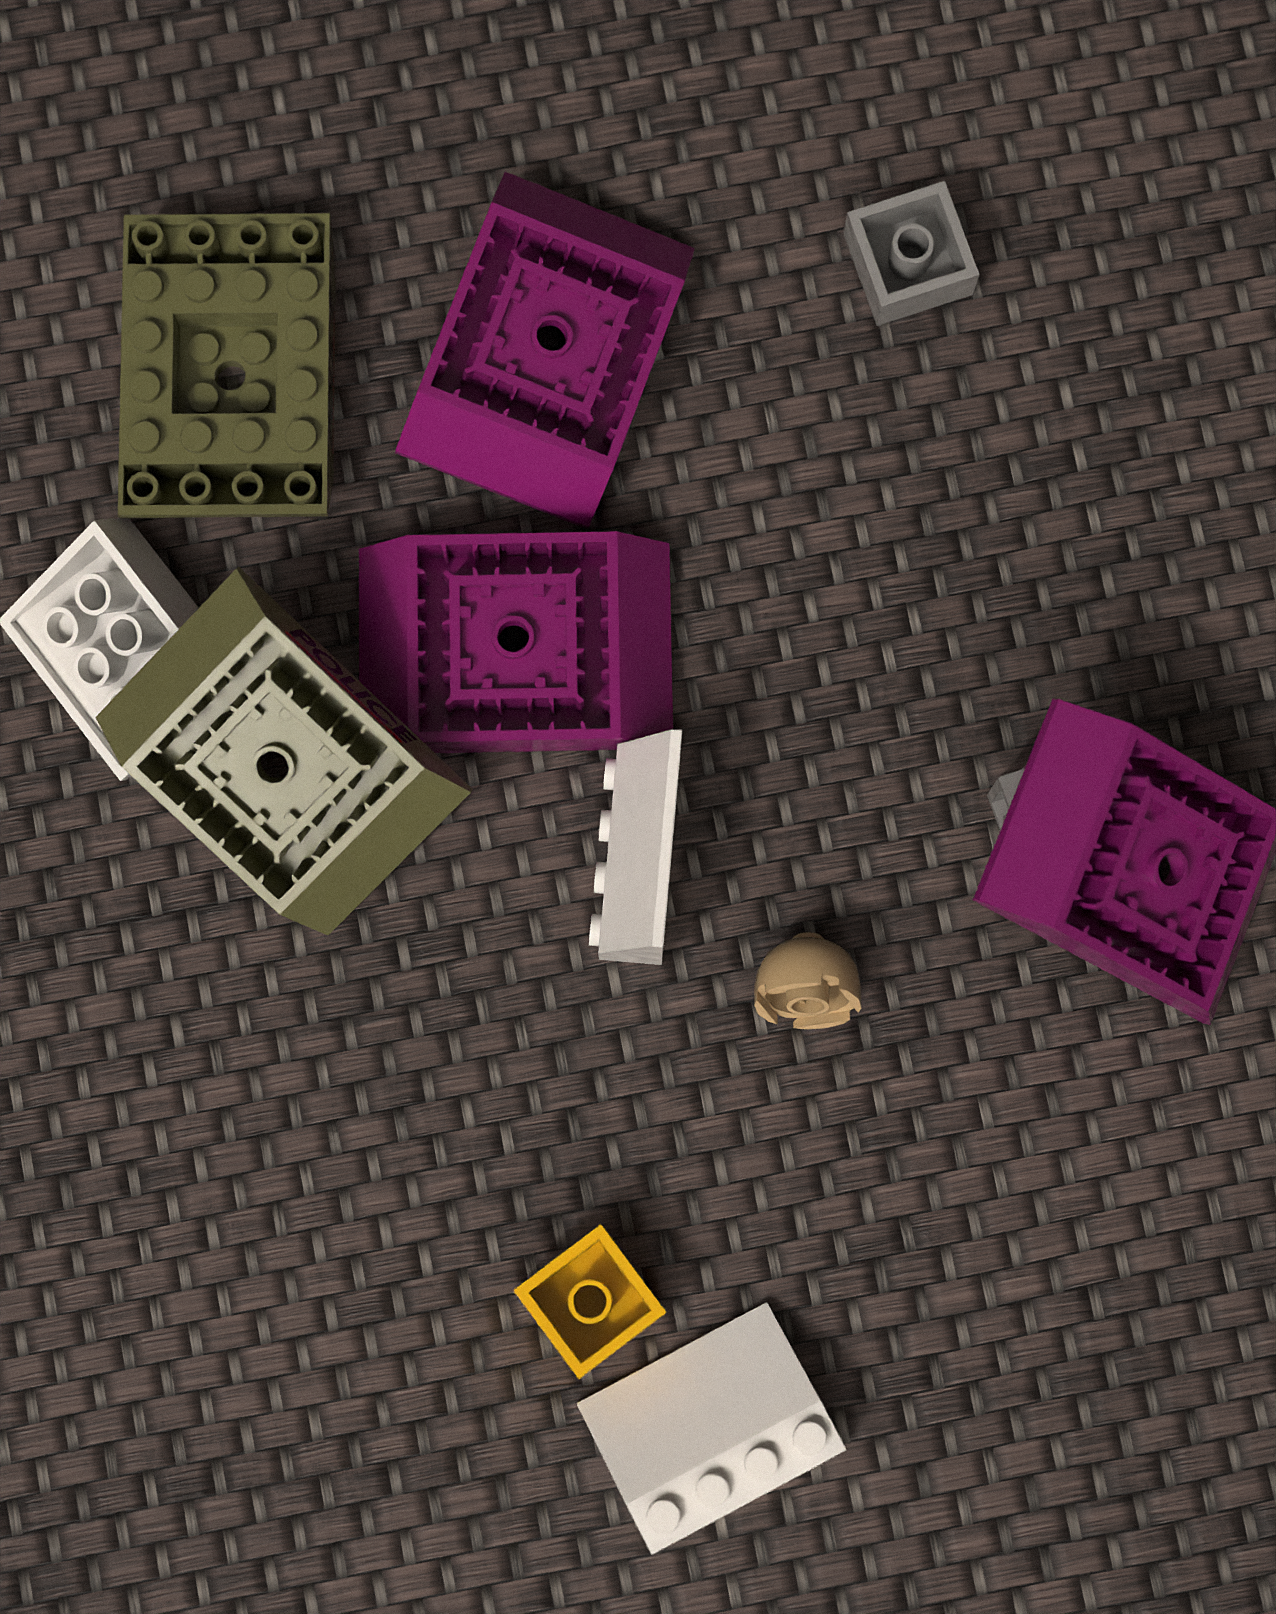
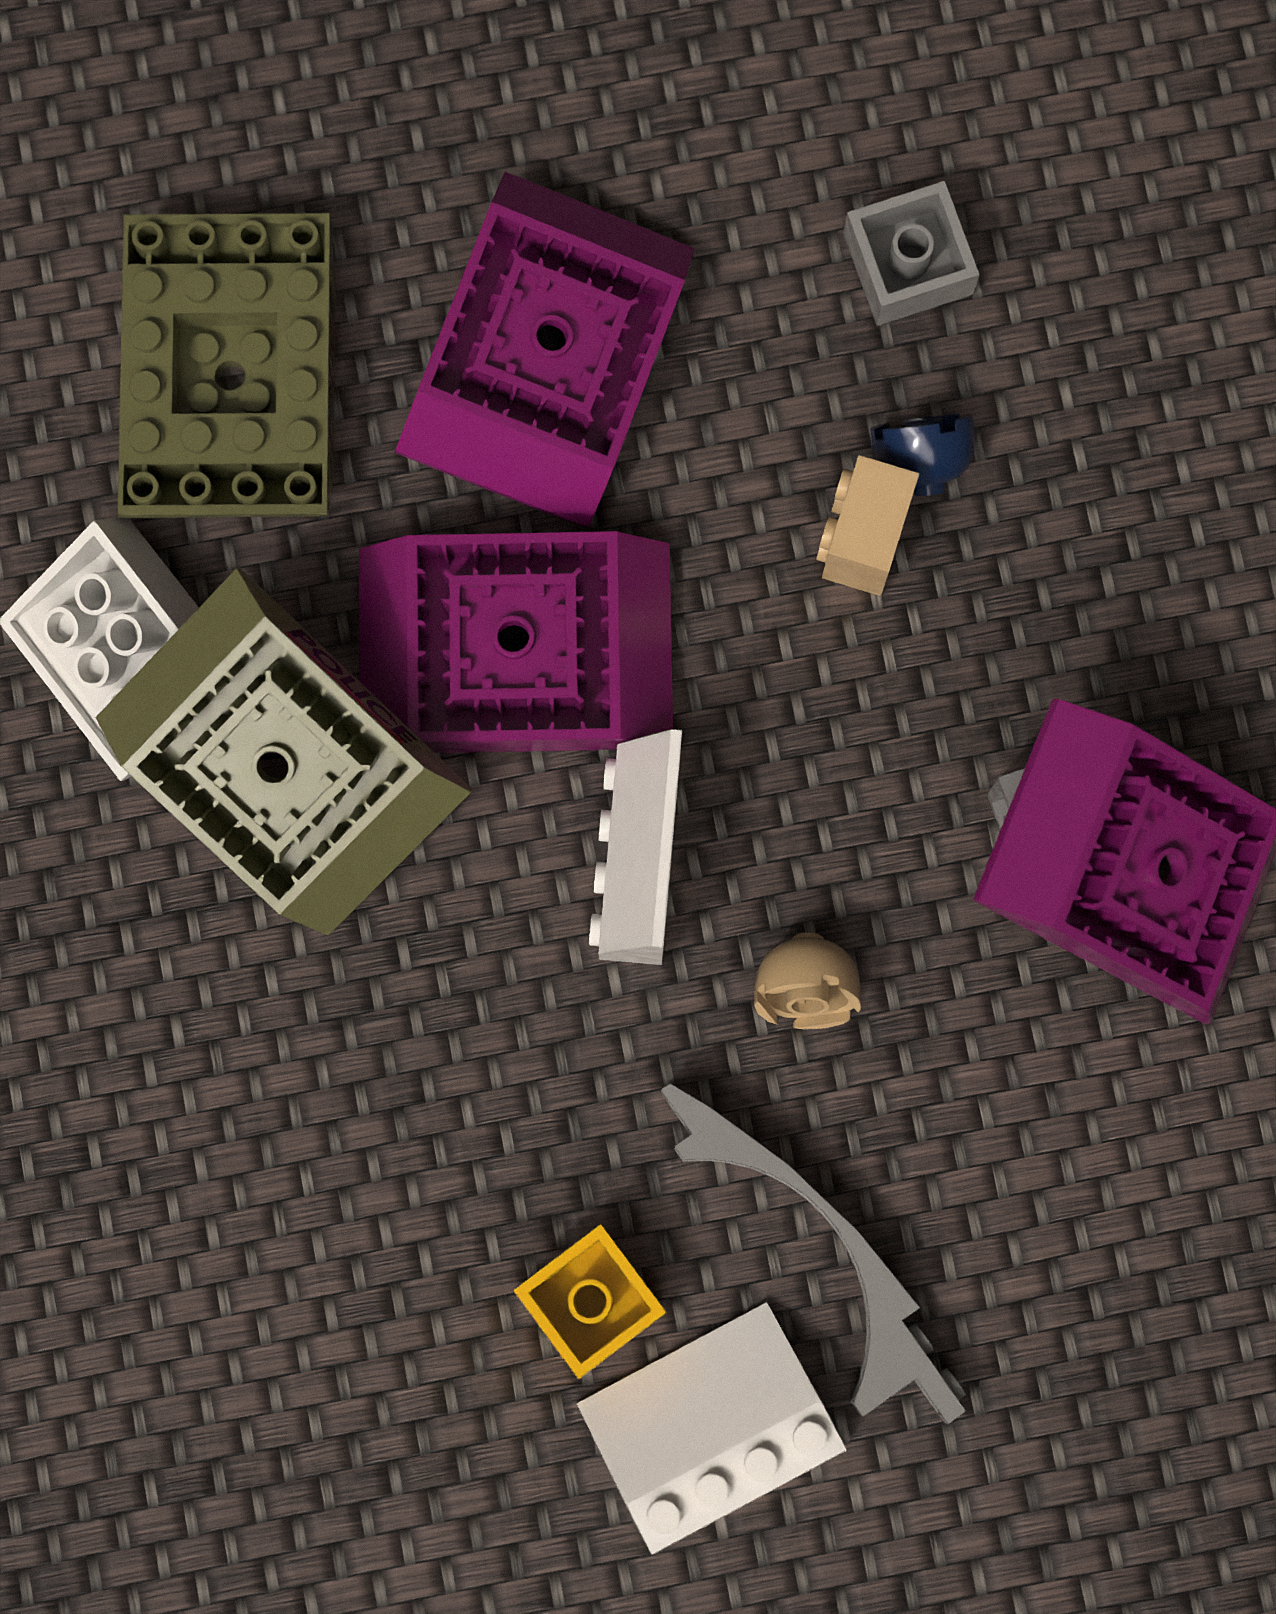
none -> light grey slope [661,1084,966,1424]
none -> tan brick [816,455,919,596]
none -> dark blue cylinder [870,414,975,496]

